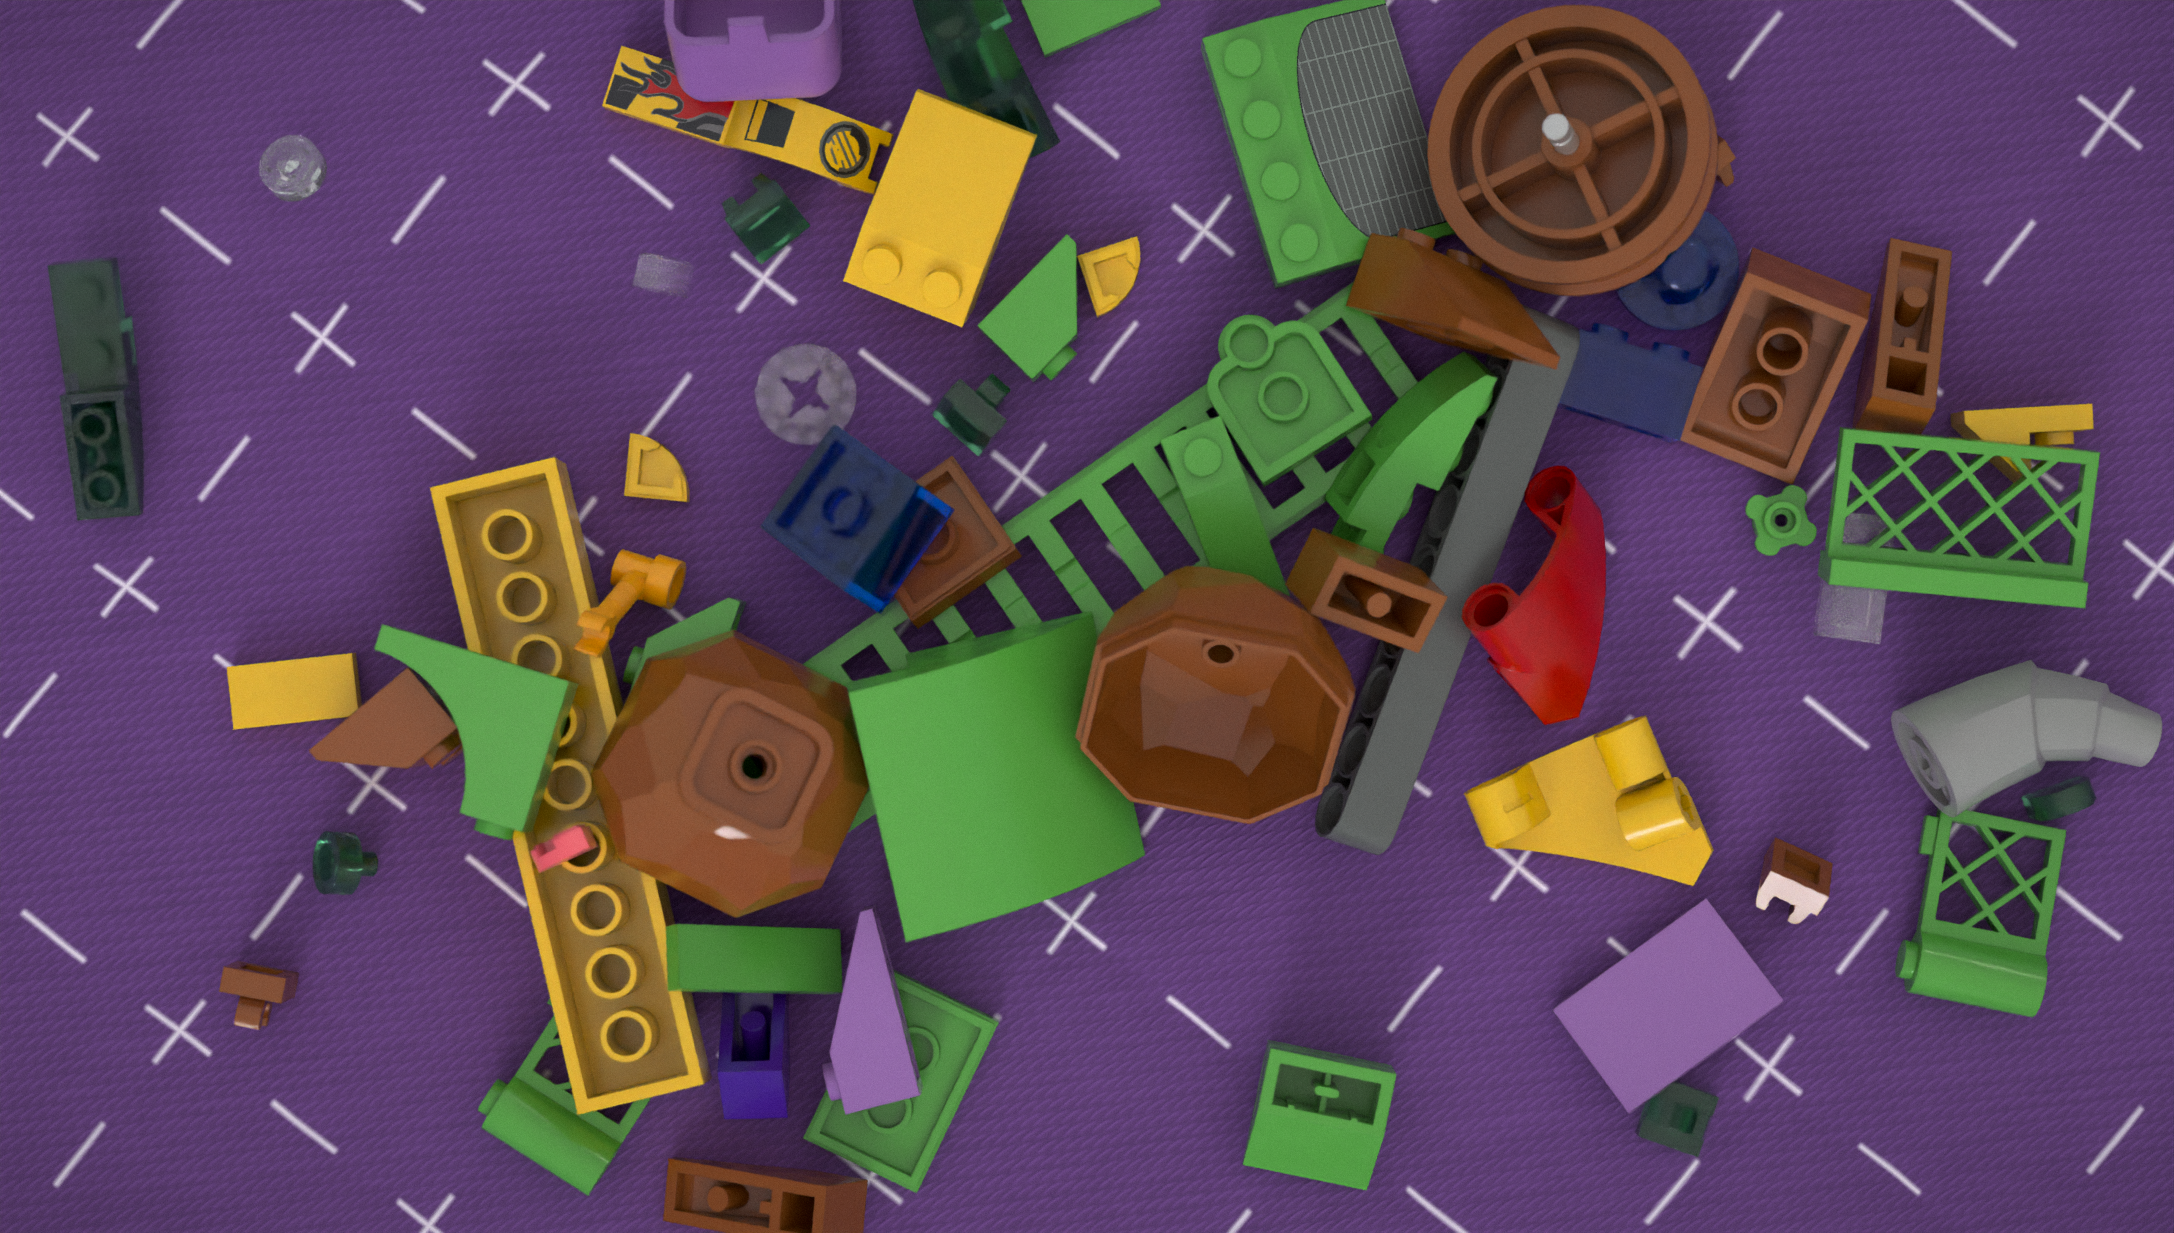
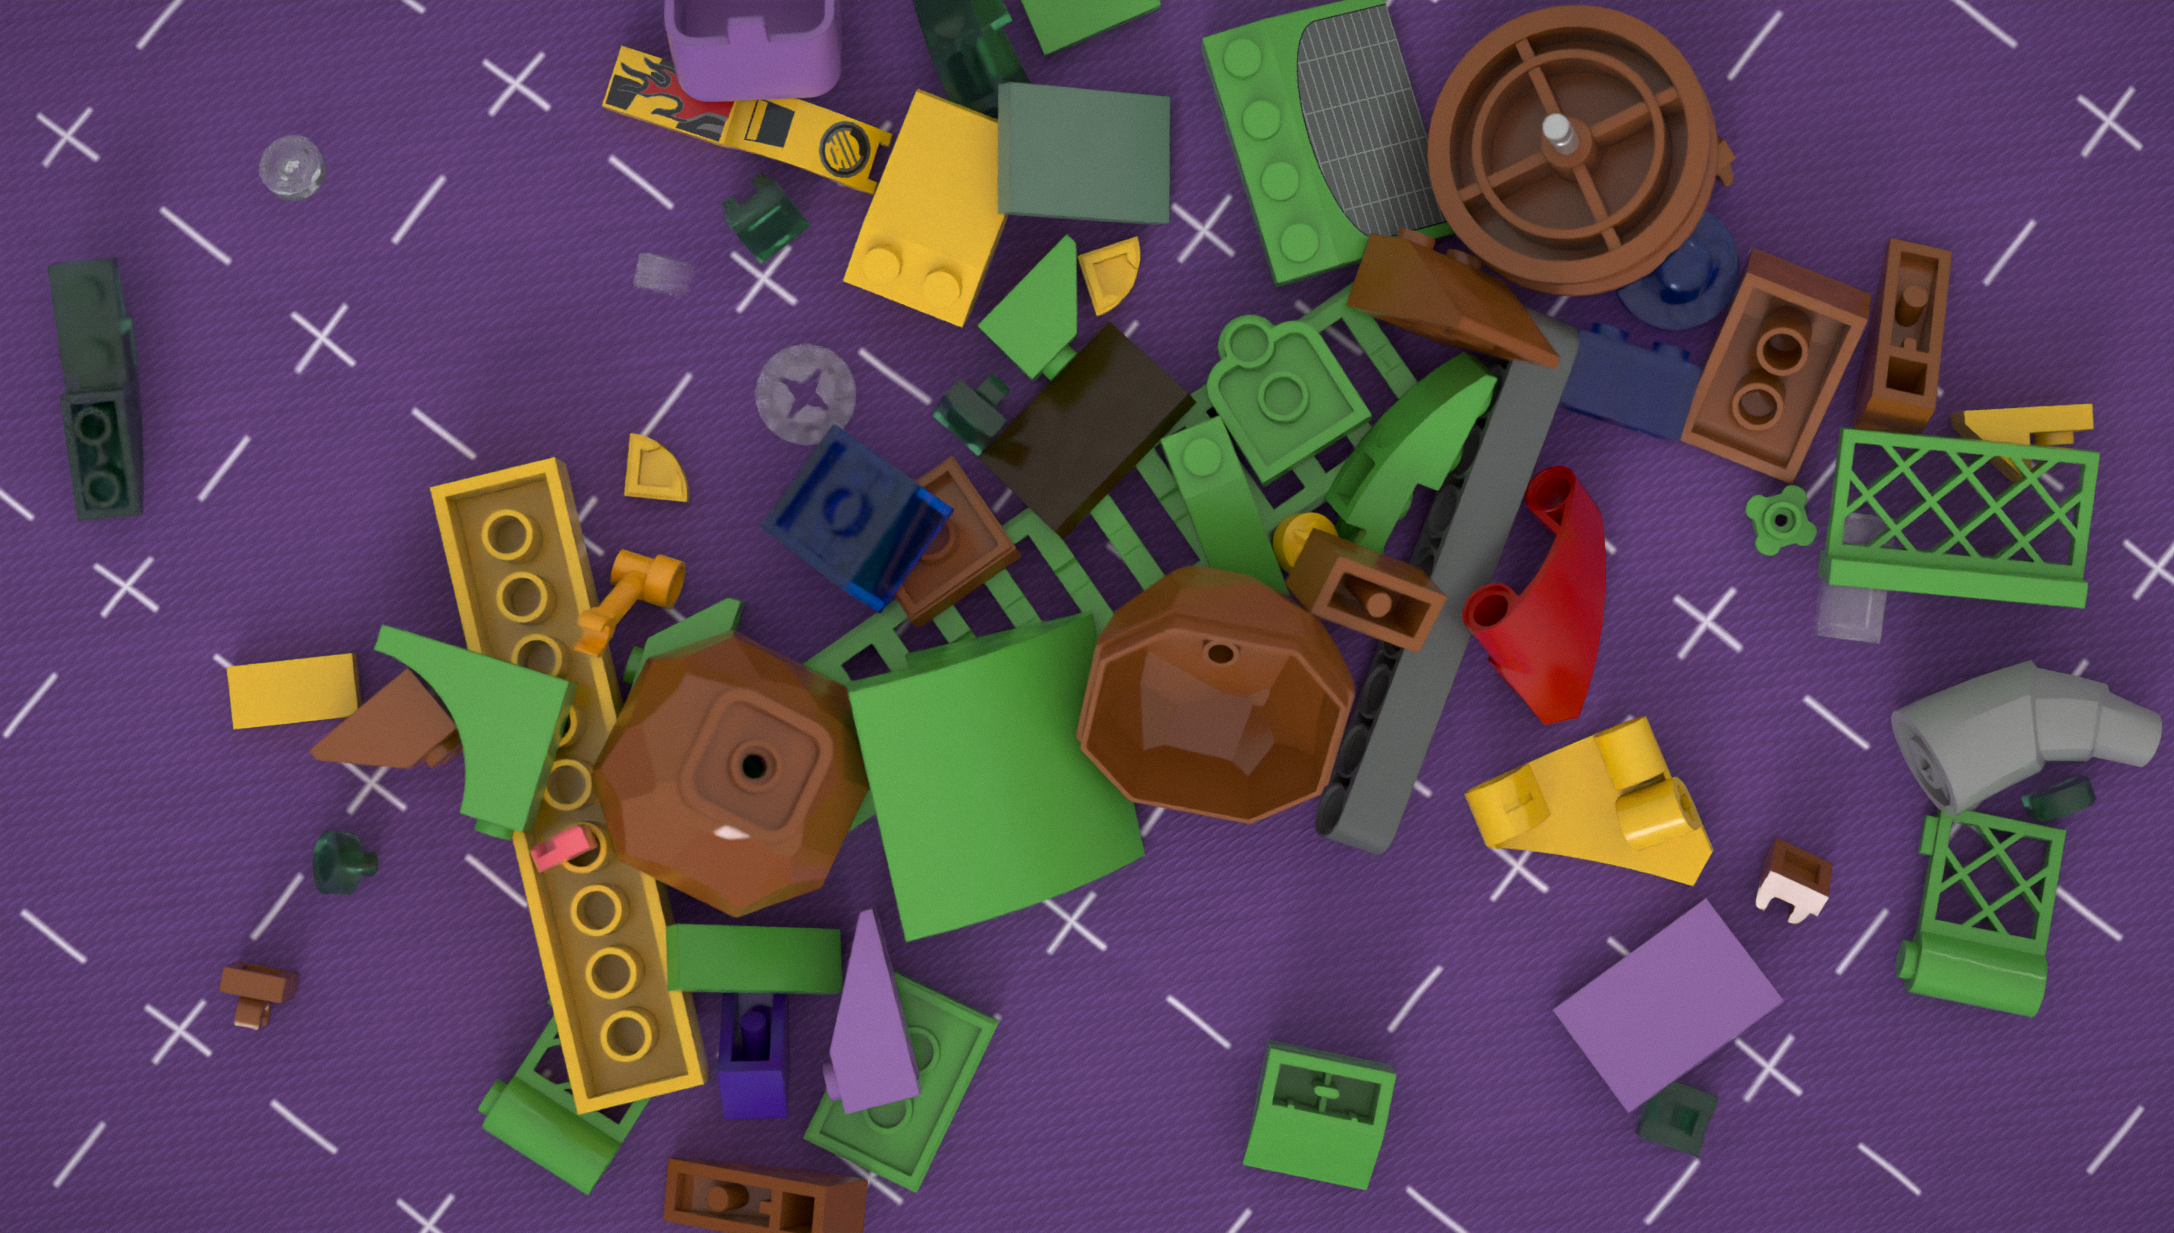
none -> dark brown tile [977,321,1196,540]
none -> sand green tile [998,82,1170,225]
none -> yellow tile [1273,512,1338,574]

